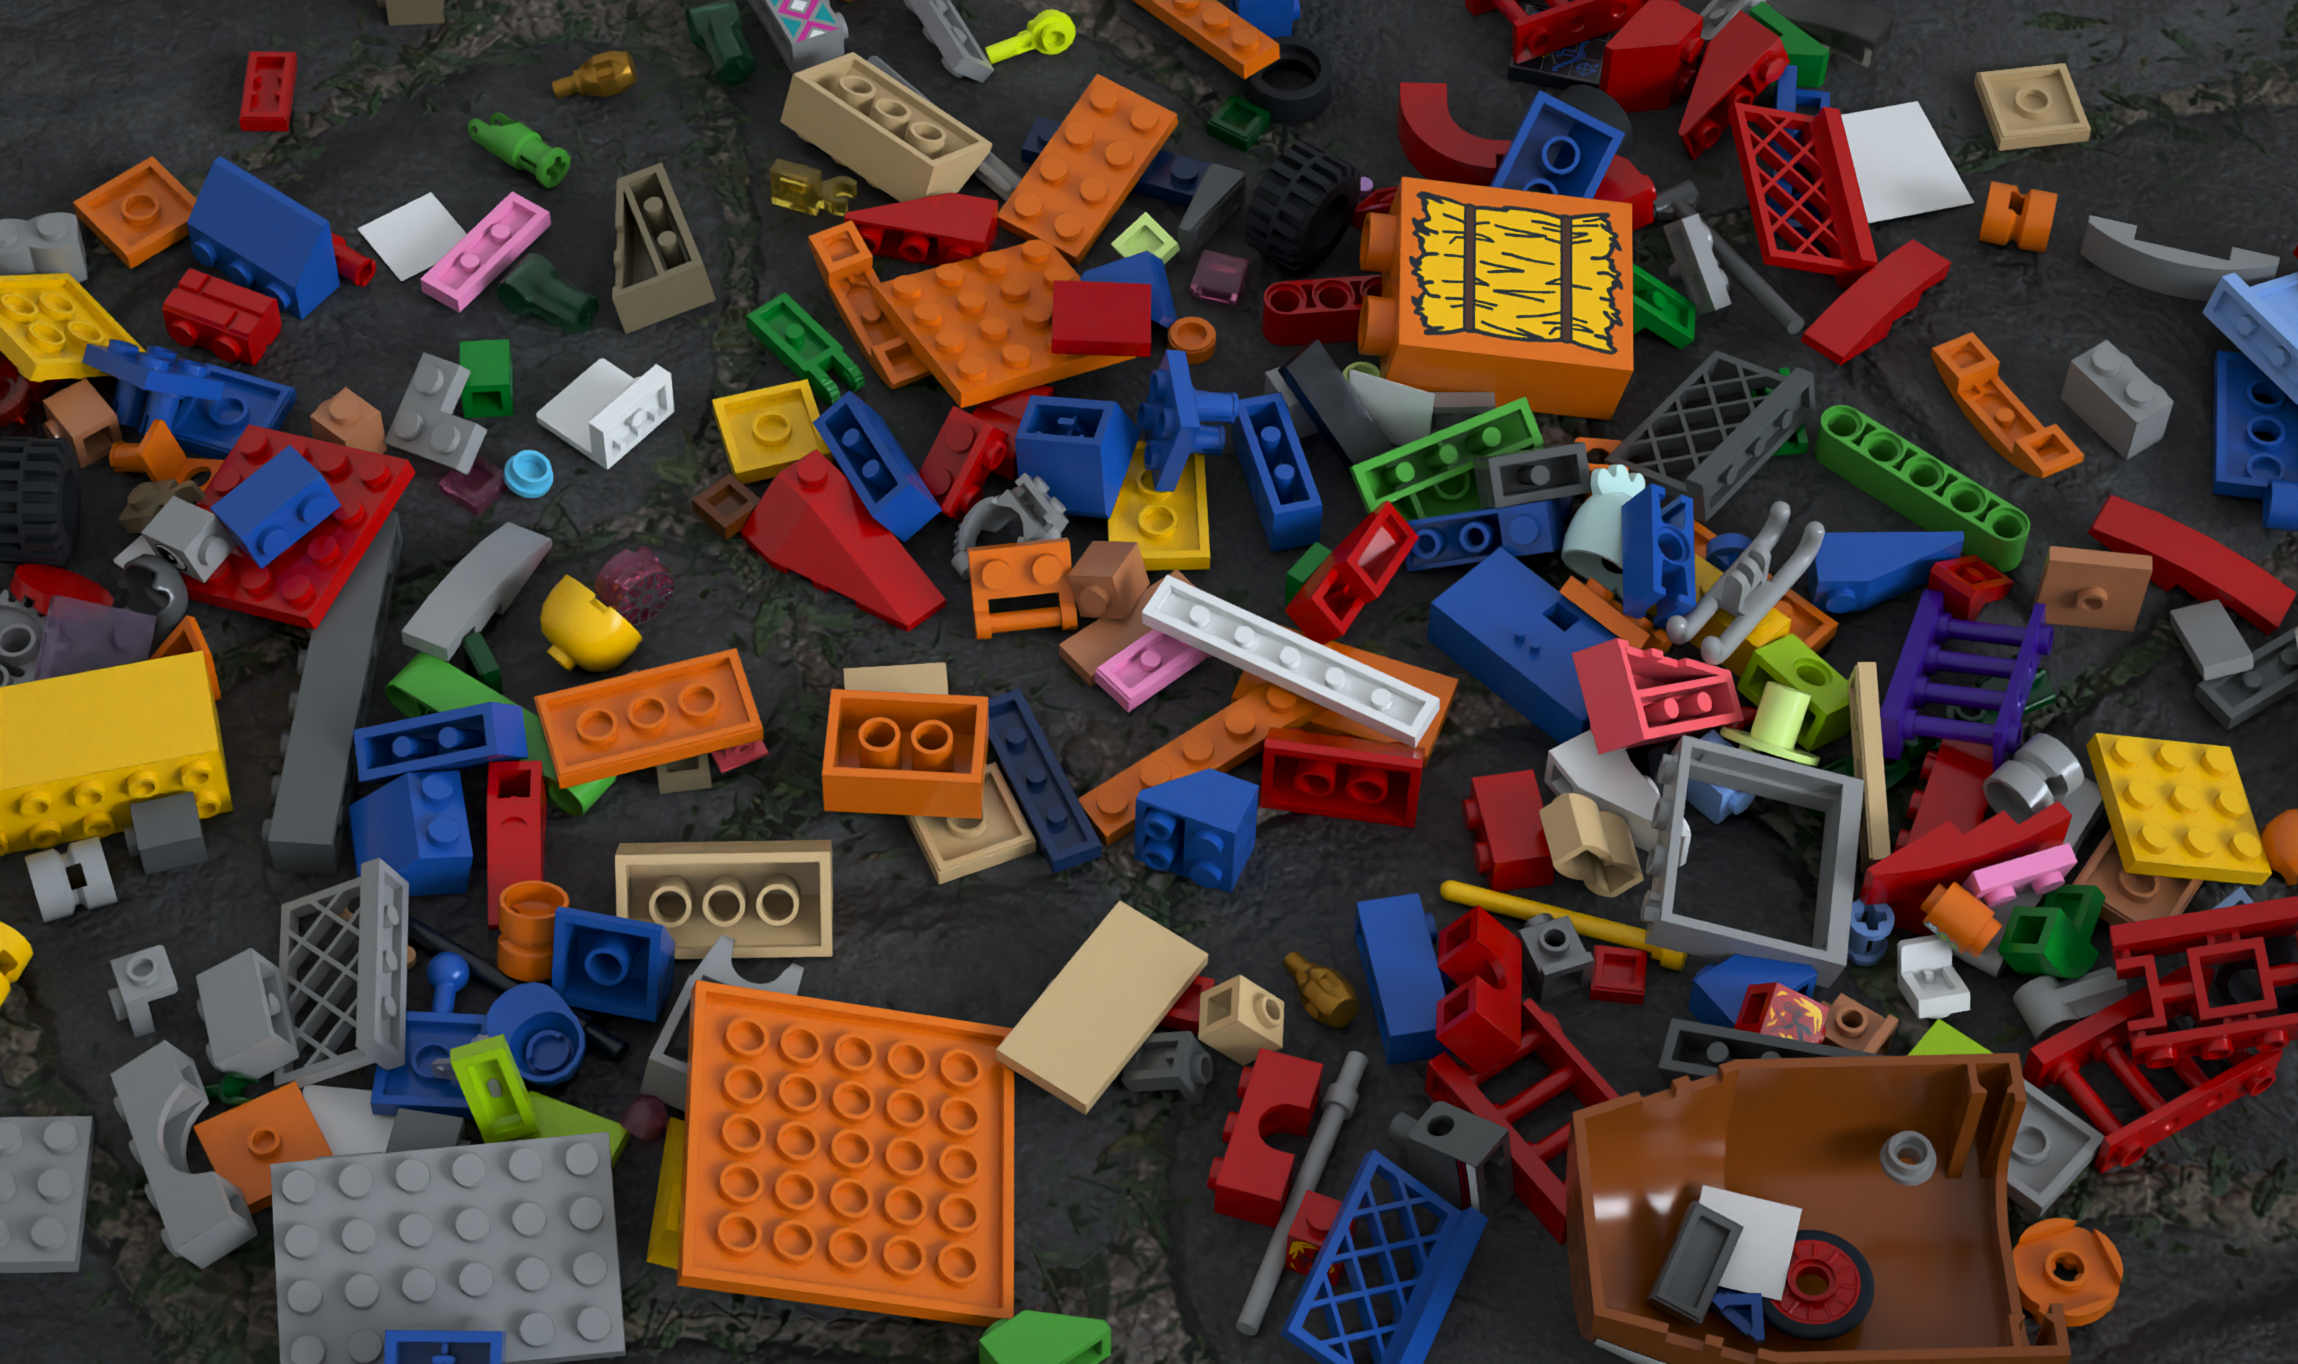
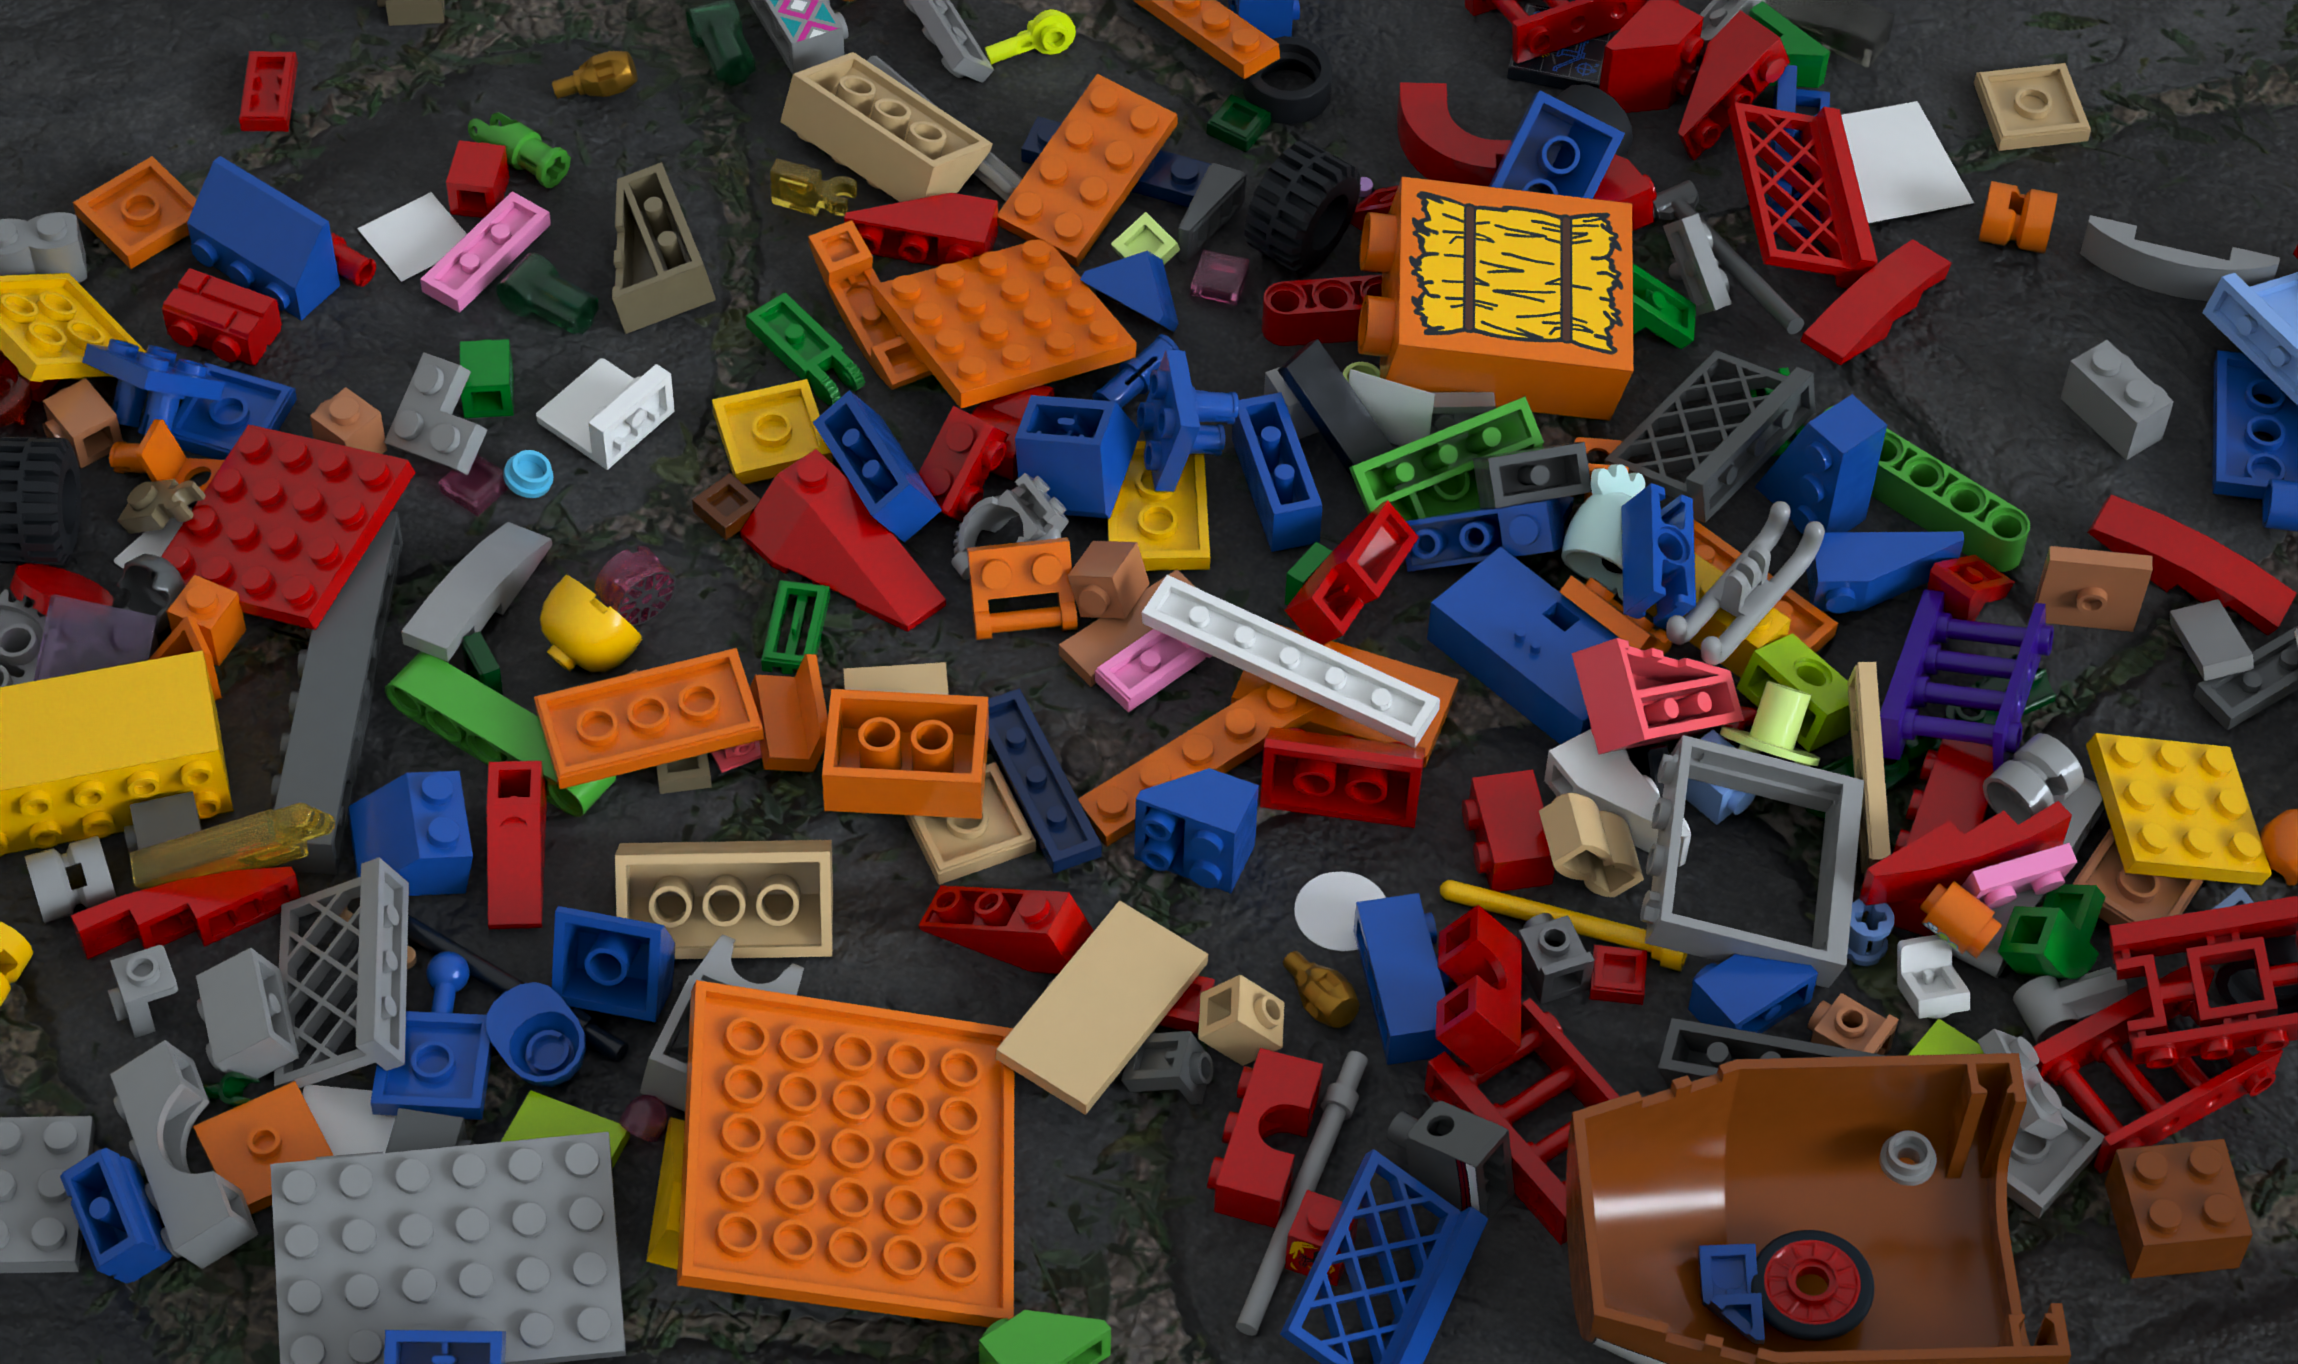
light grey brick [141,496,236,583] -> none
blue brick [210,445,341,569] -> none
blue brick [353,702,528,784] -> none
lime piece [430,1034,539,1143] -> none
orange wheel [497,880,570,982] -> none
red tile [1051,280,1151,357] -> none
orange tile [1167,317,1216,364] -> none
dark grey tile [1646,1200,1744,1329] -> none
white sticker [1699,1185,1802,1301] -> none
blue tile [1706,533,1752,573] -> none
brick [1734,982,1829,1044] -> none
orange slope [1931,332,2084,479] -> none
orange plate [2012,1218,2123,1327] -> none
none -> blue brick [60,1148,173,1284]
none -> red slope [71,867,301,960]
none -> clear yellow hinge [130,803,335,889]
none -> orange brick [167,575,247,666]
none -> red brick [446,140,510,218]
none -> orange panel [750,654,828,772]
none -> green tile [761,580,830,675]
none -> red slope [918,885,1094,974]
none -> blue pin [1092,334,1180,408]
none -> white sticker [1294,871,1386,951]
none -> blue wedge [1755,394,1887,534]
none -> light grey plate [1978,1028,2068,1141]
none -> dark orange brick [2105,1139,2253,1279]

